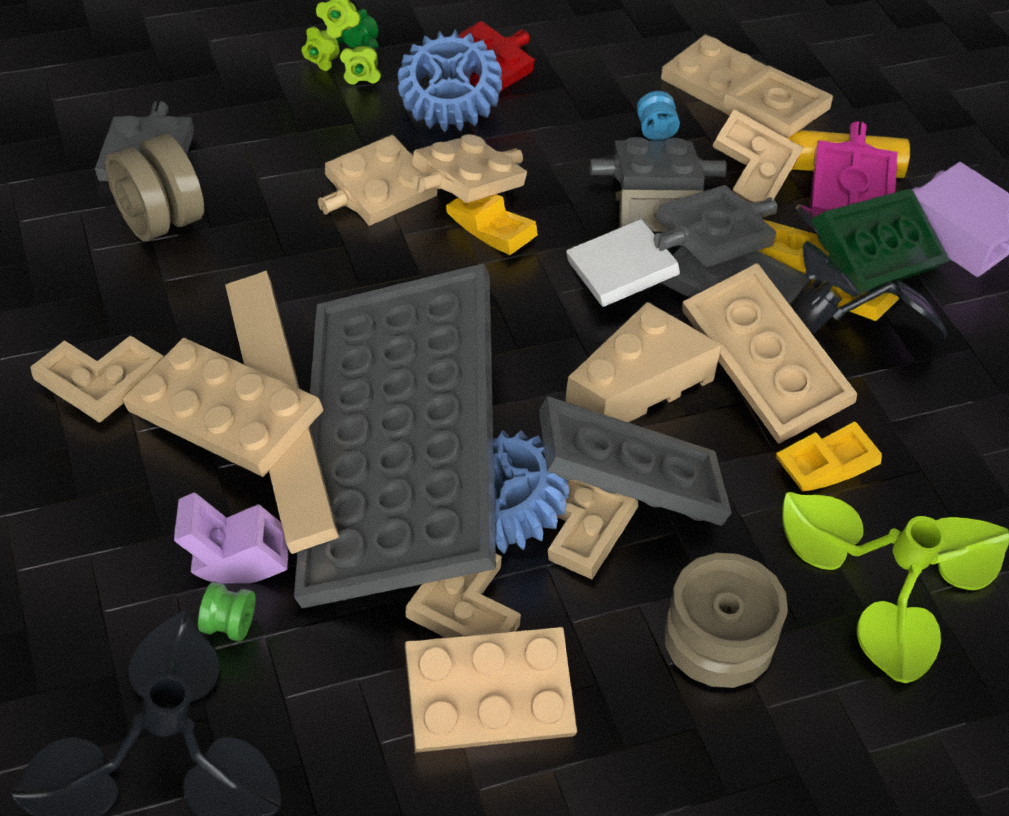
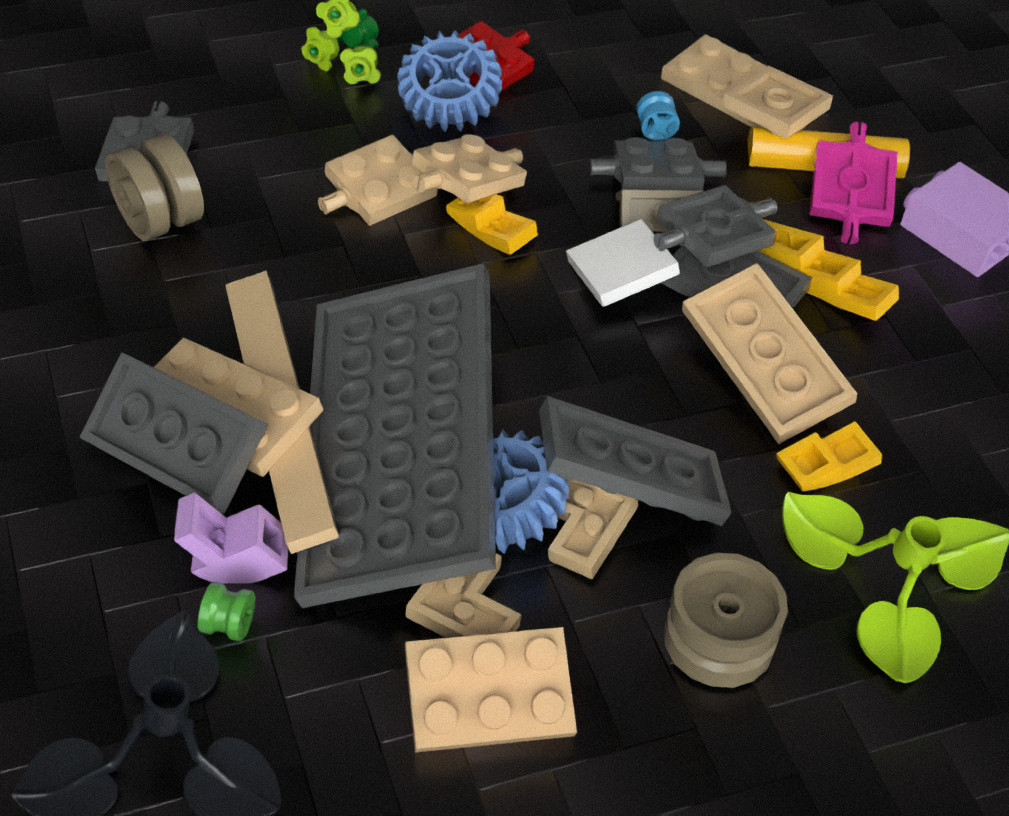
tan plate [30,335,164,422] -> none
tan wedge [565,302,722,422] -> none
tan plate [712,109,803,203] -> none
black plant [792,204,947,341] -> none
dark green plate [811,188,950,297] -> none
none -> dark grey plate [79,352,268,514]

